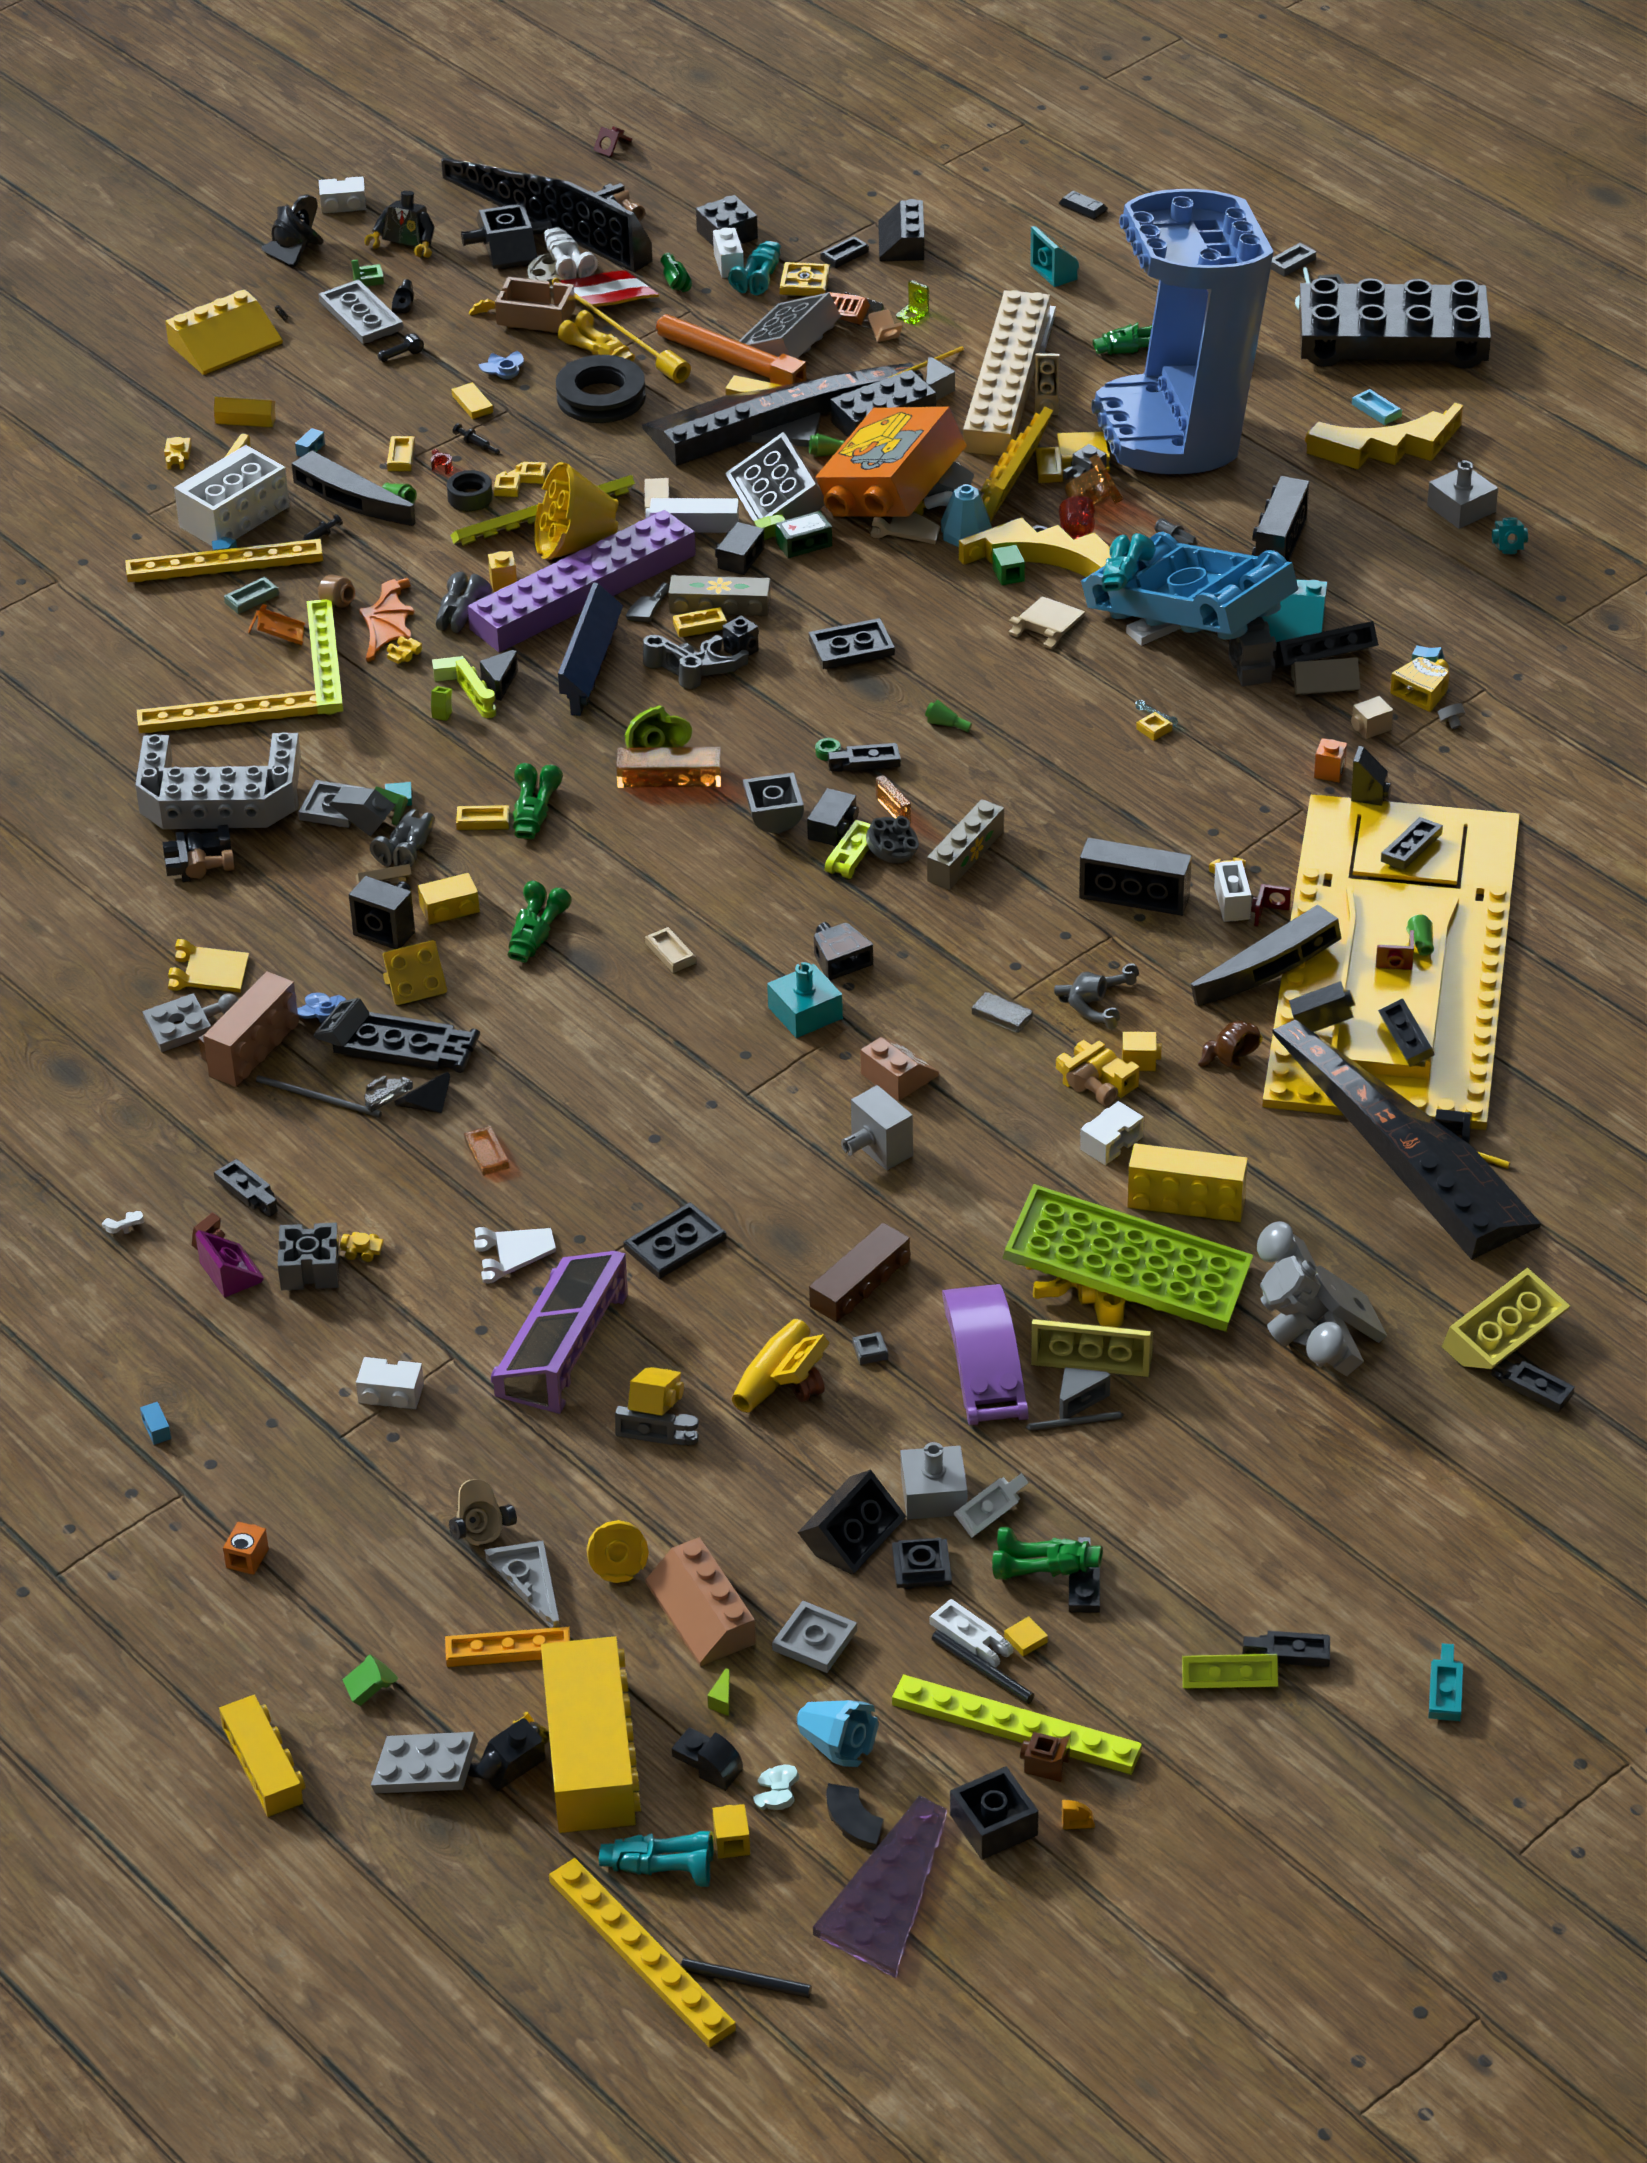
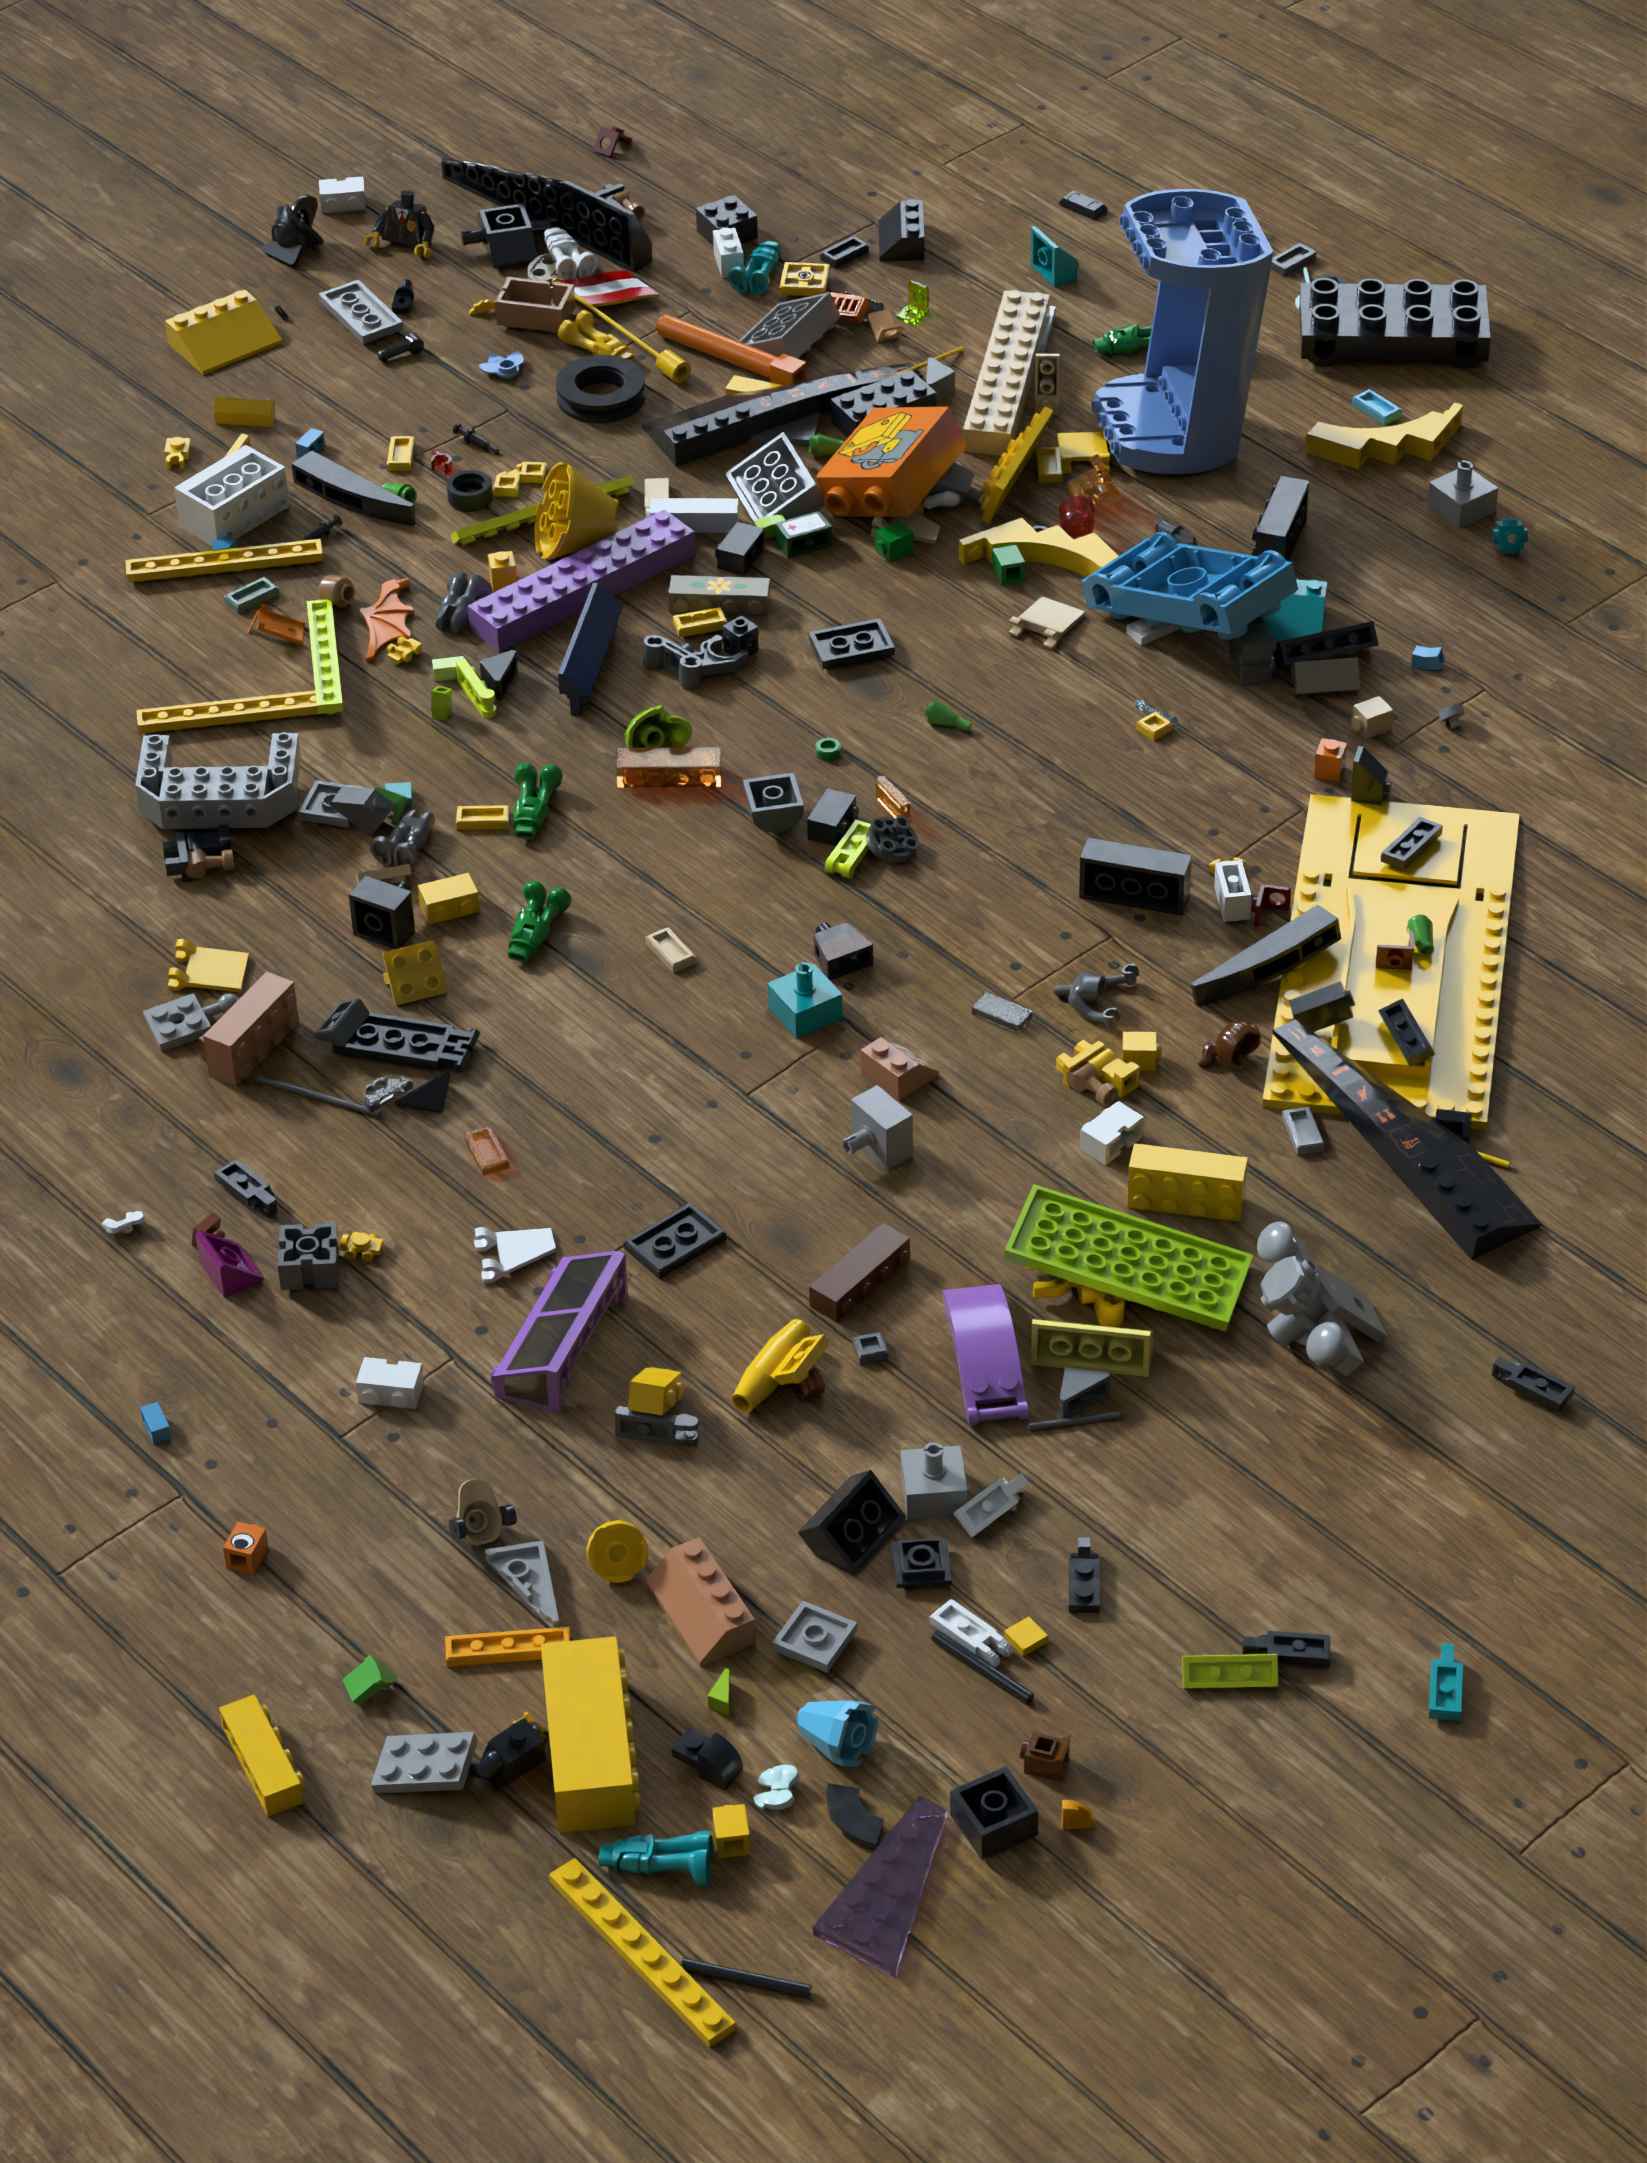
medium blue plate [297,993,346,1023] -> none
bright green tile [351,259,384,286] -> none
yellow tile [452,382,493,419] -> none
dark grey piece [626,583,670,622] -> none
green arm [660,253,692,292] -> none
black hinge [828,743,901,772] -> none
neon yellow plate [892,1674,1142,1775] -> none
dark tan brick [927,799,1004,890] -> none
medium azure cone [941,484,992,547] -> none
green piece [992,1527,1103,1579] -> none
dark grey brick [1063,444,1107,487] -> none
teal piece [1101,533,1156,591] -> none
yellow torso [1390,657,1449,712] -> none
light yellow slope [1442,1268,1570,1369] -> none
none -> green brick [874,521,914,562]
none -> light grey tile [1282,1107,1325,1155]

